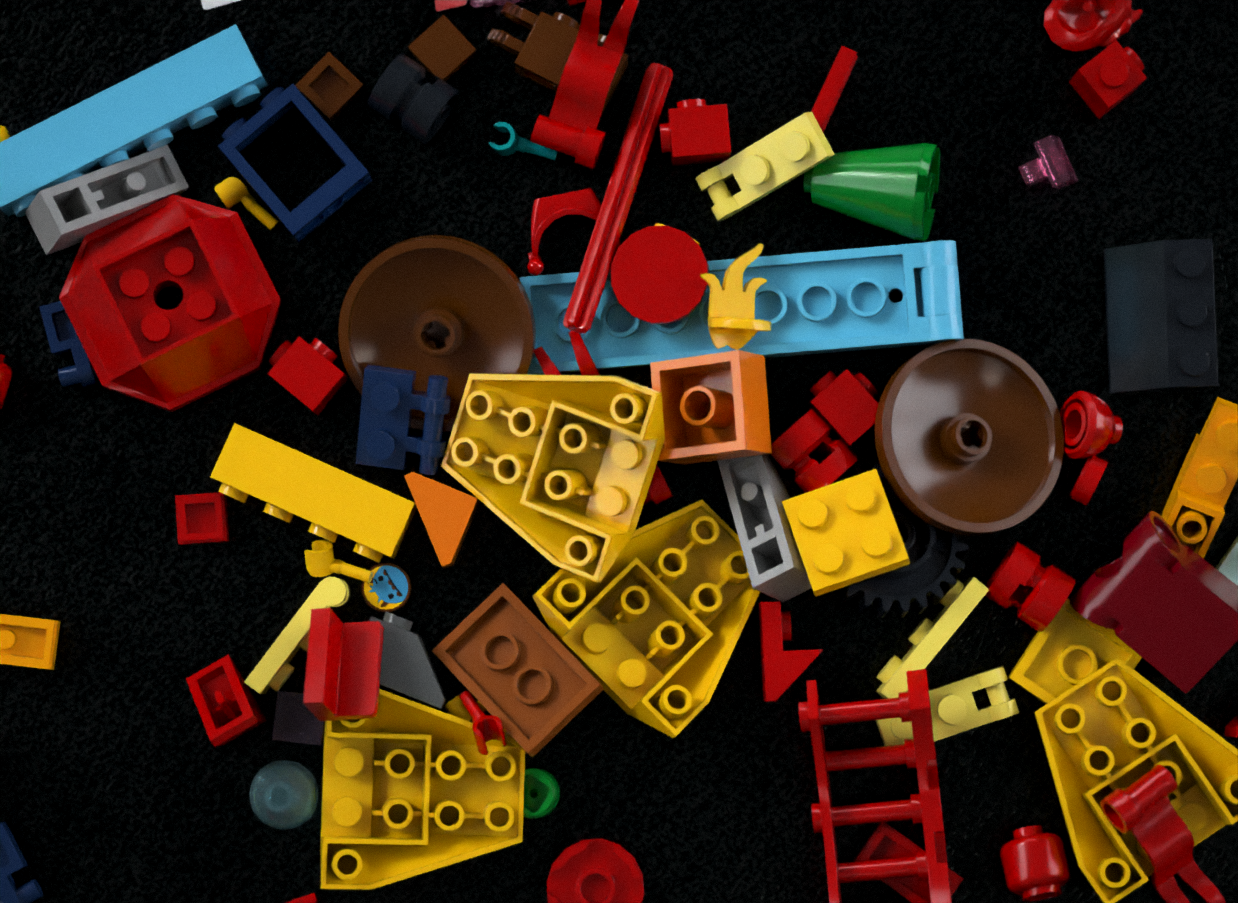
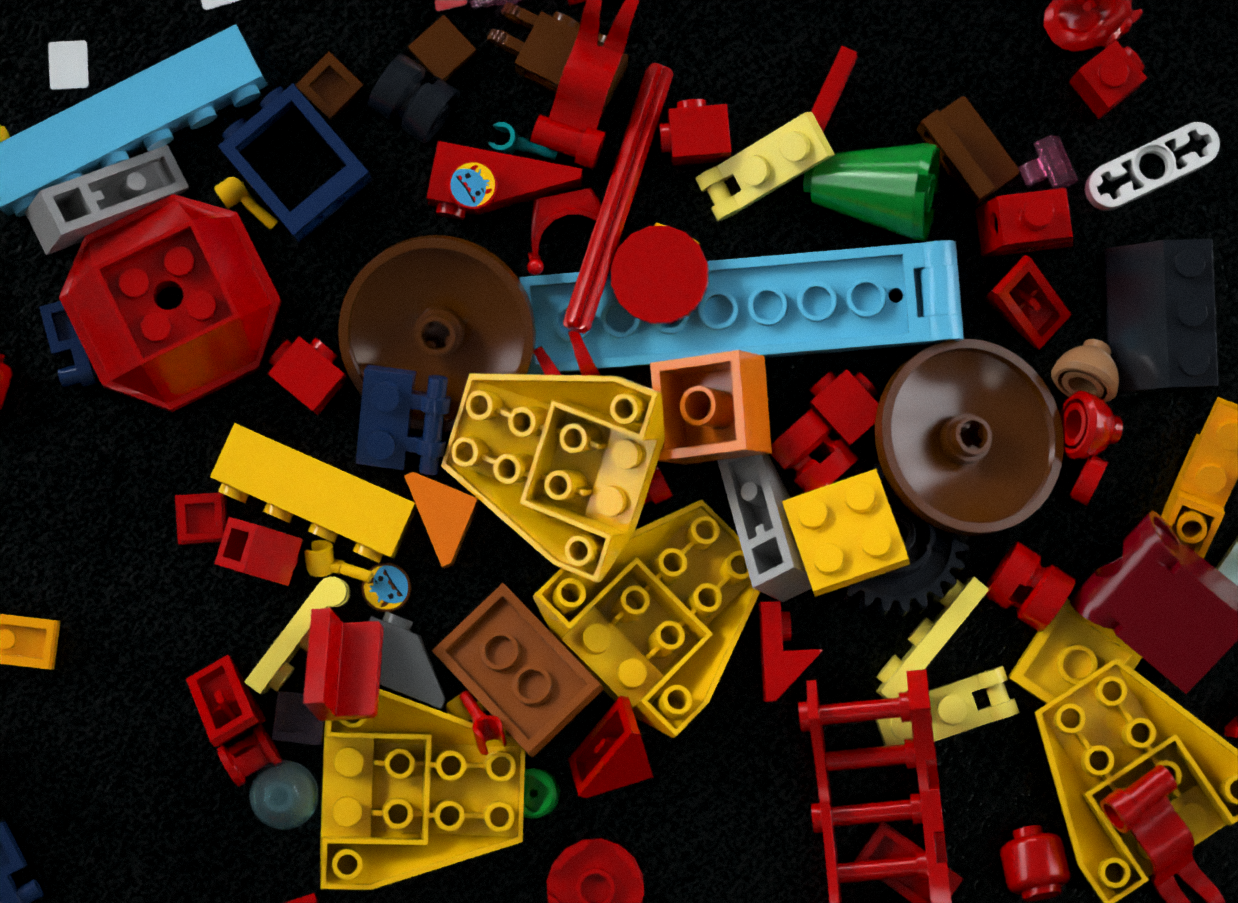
yellow piece [700,243,771,350] -> none
none -> white sticker [48,40,89,90]
none -> red brick [214,517,303,586]
none -> red bush [217,724,282,787]
none -> red slope [426,141,583,220]
none -> tile [448,160,498,212]
none -> red slope [568,696,653,798]
none -> reddish brown panel [916,96,1019,207]
none -> red torso [975,188,1073,258]
none -> red slope [983,255,1072,350]
none -> medium nougat brick [1051,339,1119,402]
none -> white beam [1085,122,1220,211]

